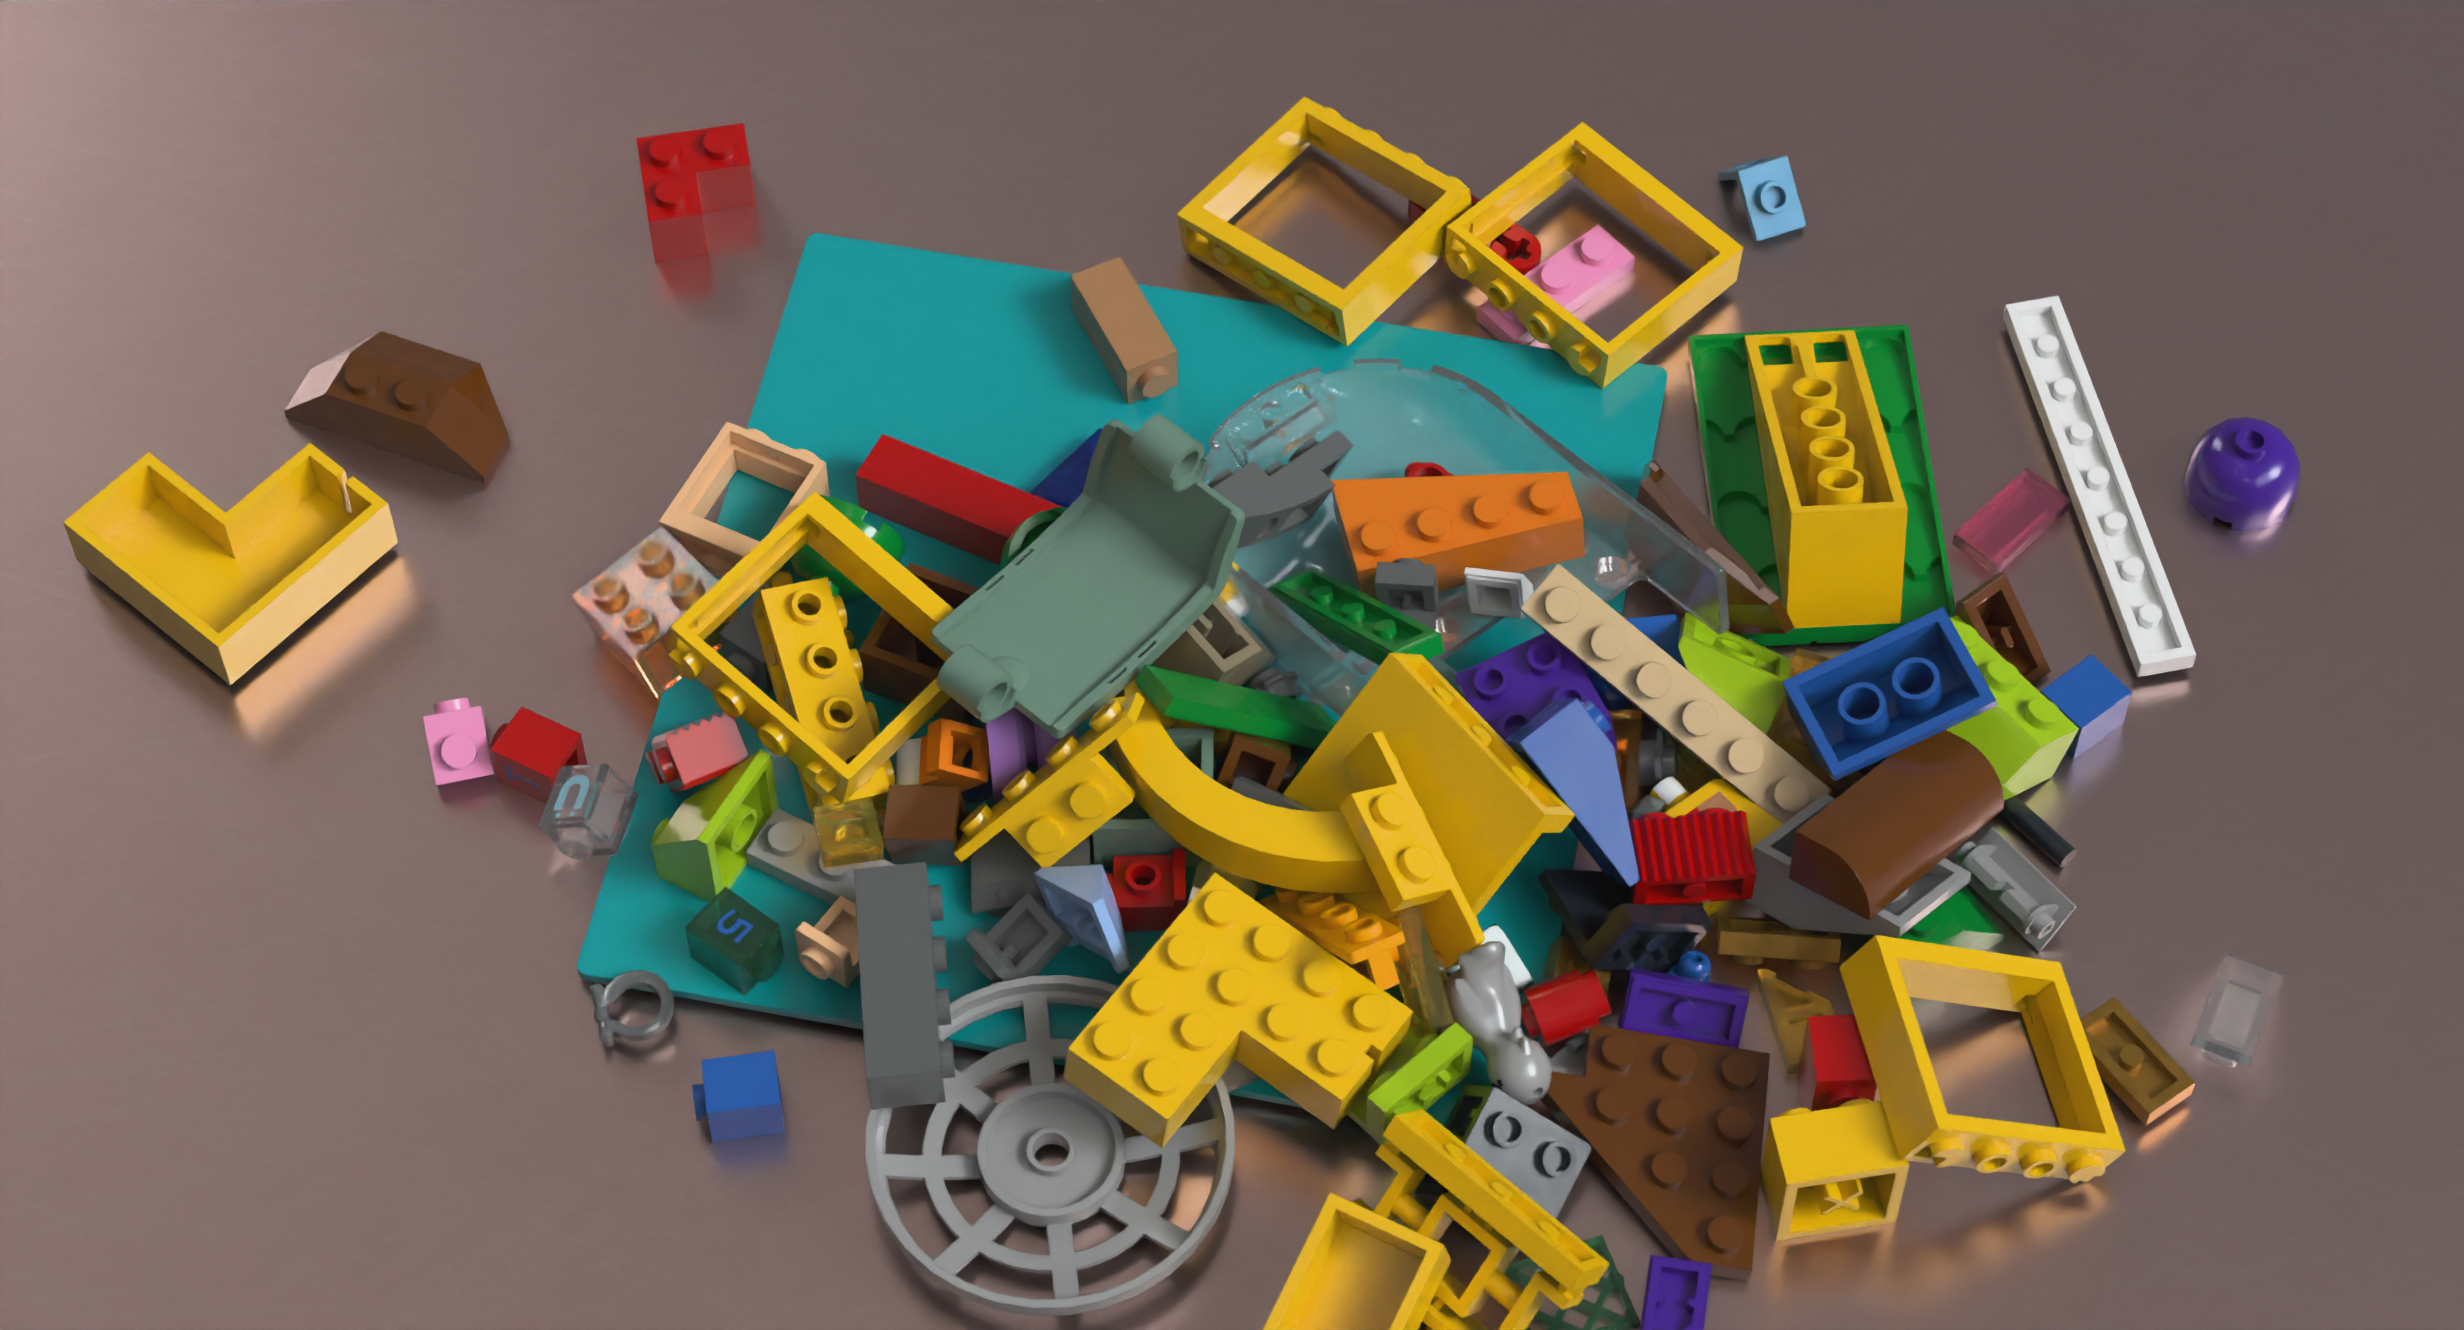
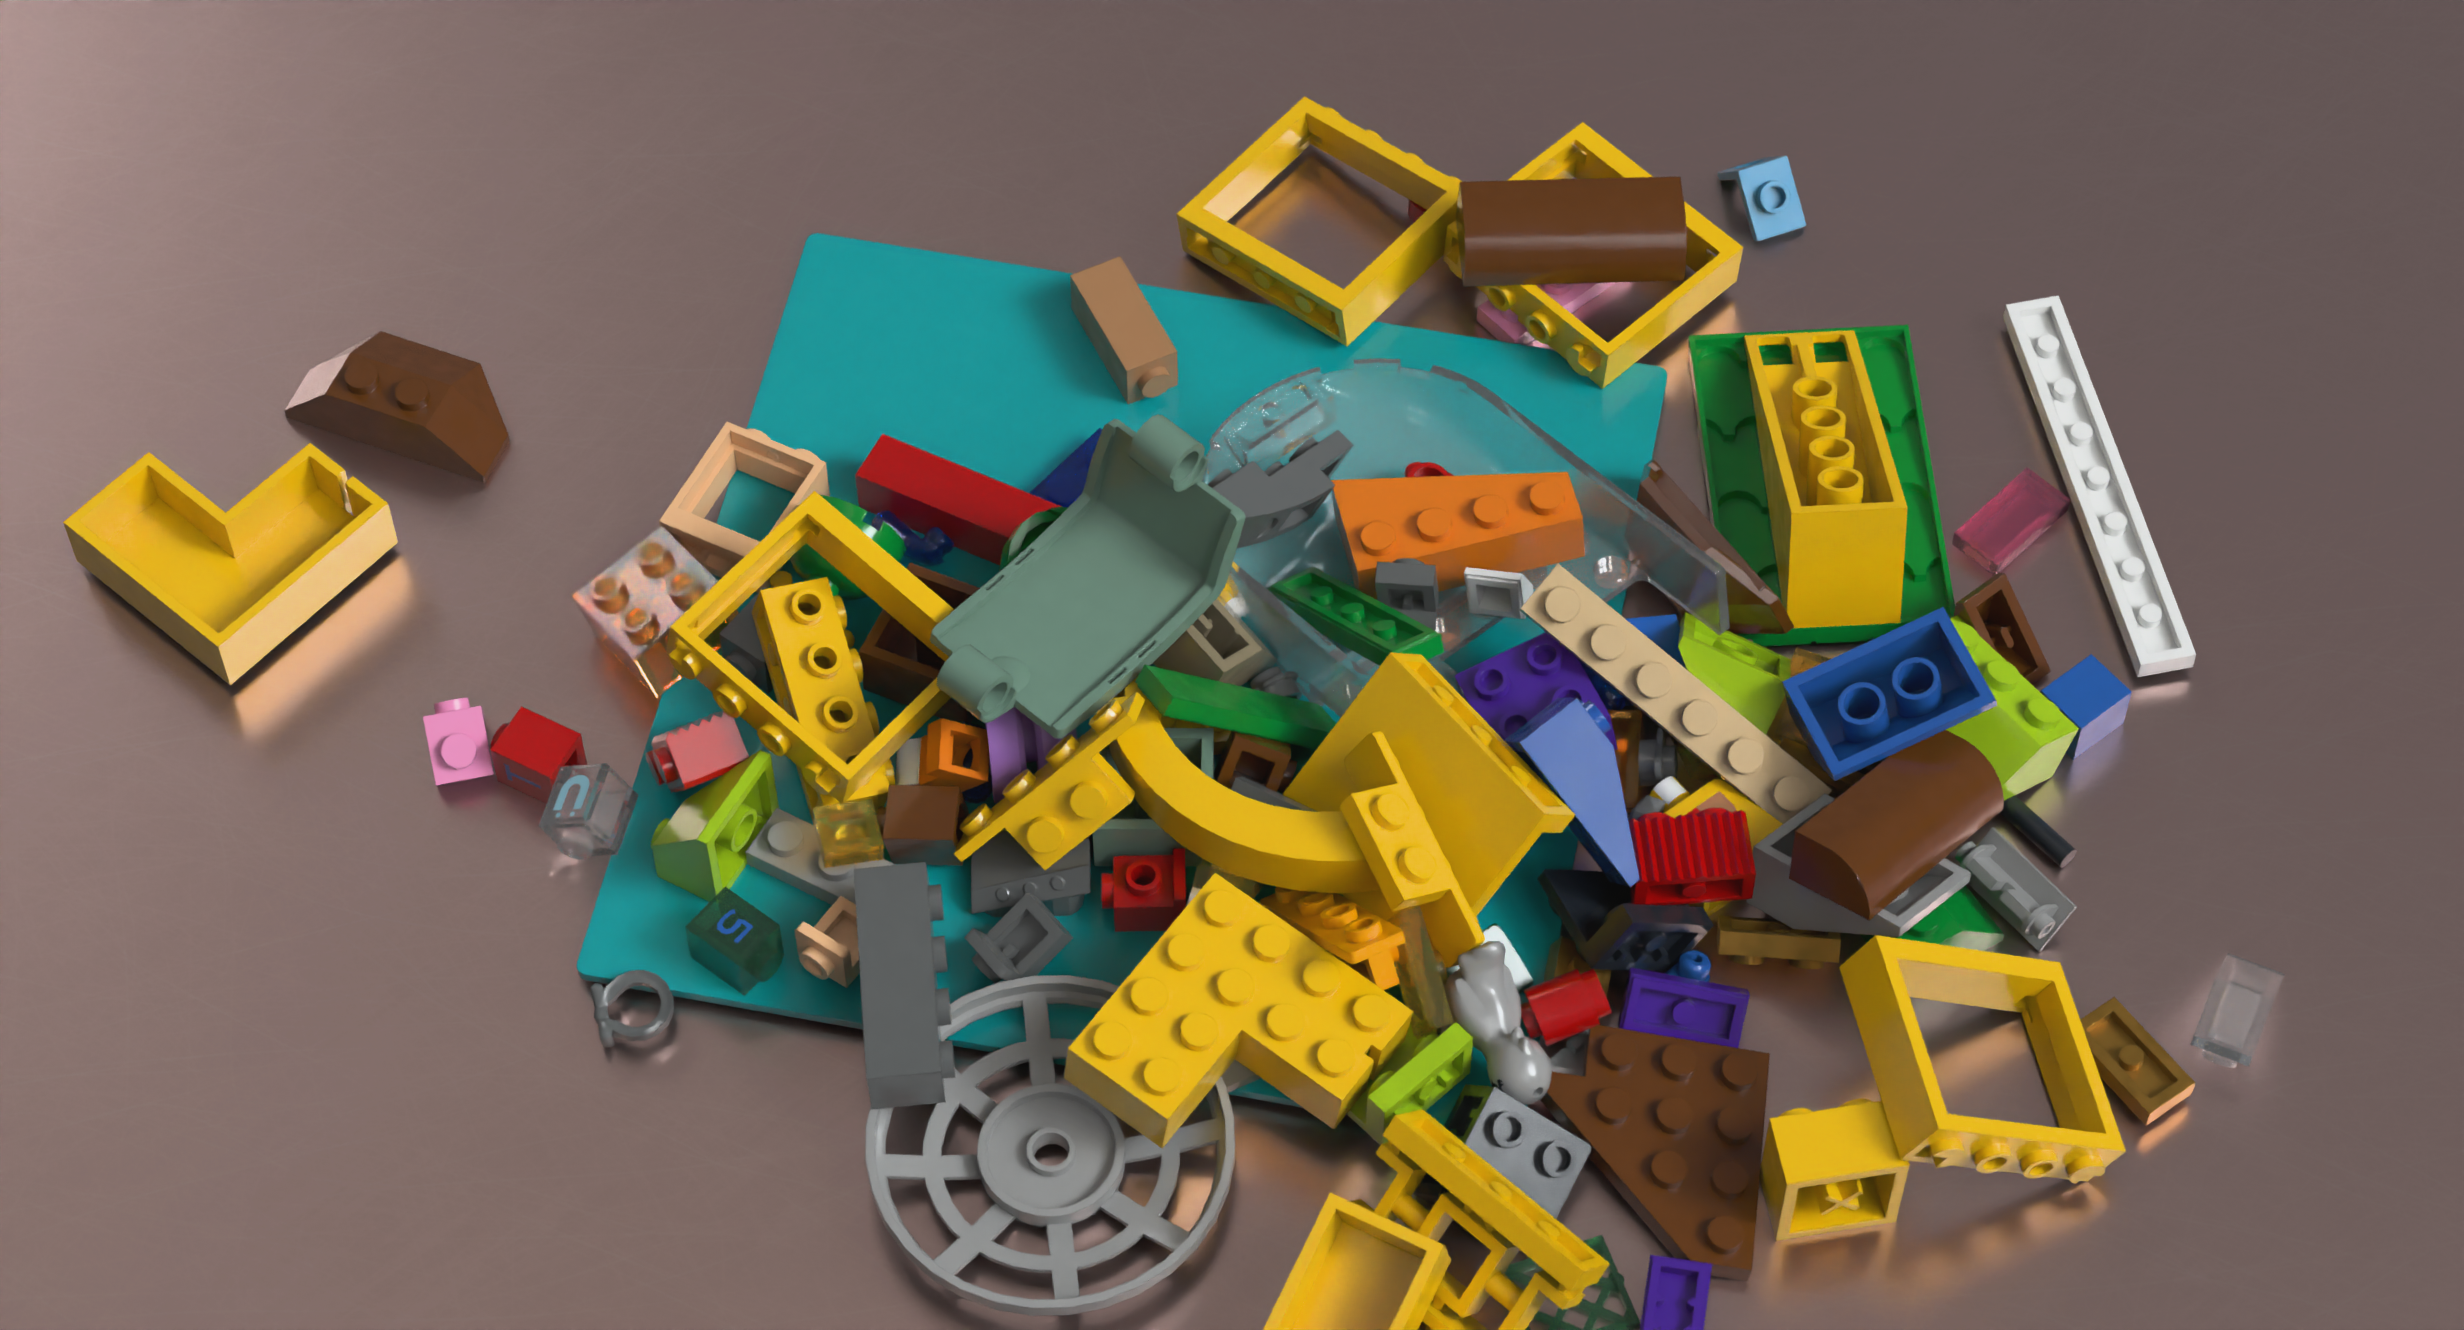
red brick [636,123,756,262] -> none
blue brick [692,1050,785,1142] -> none
light blue slope [1034,864,1133,974] -> none
clear yellow tile [1756,968,1835,1075] -> none
red brick [1797,1014,1877,1111] -> none
dark purple cylinder [2183,417,2300,532] -> none
none -> clear blue arm [871,510,954,567]
none -> reddish brown brick [1456,176,1687,286]

